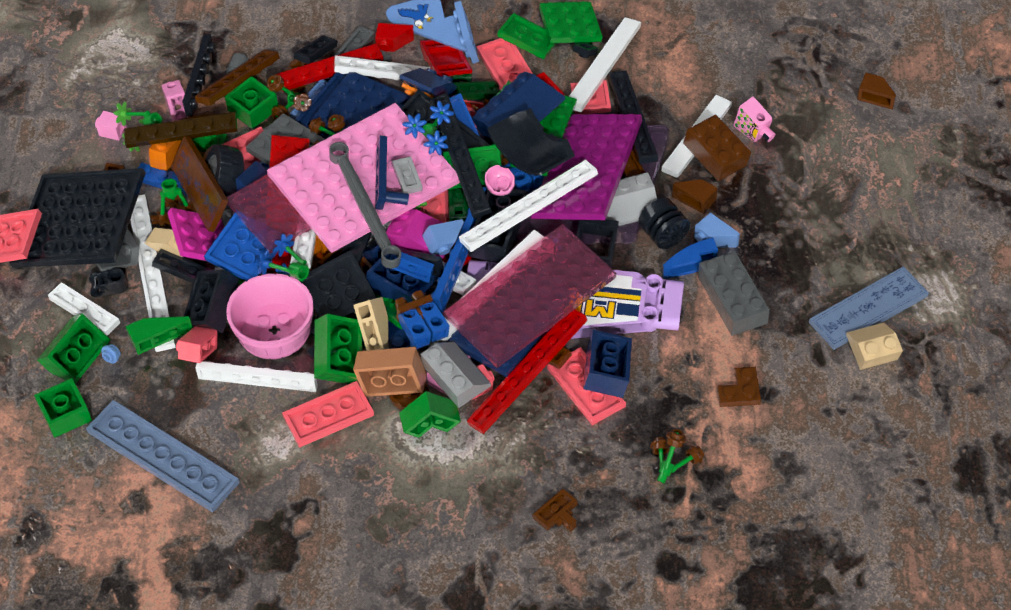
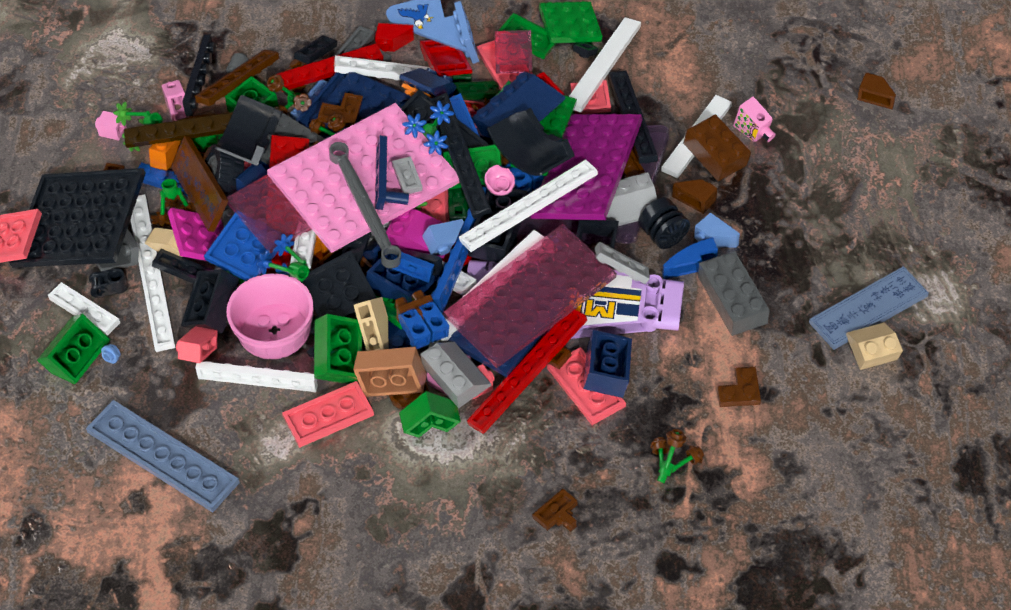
green brick [34,378,92,438] -> none
green slope [125,316,193,355] -> none
none -> black panel [214,95,283,166]
none -> reddish brown plate [318,93,363,127]
none -> clear pink brick [495,30,532,74]
none -> light grey plate [595,242,650,284]

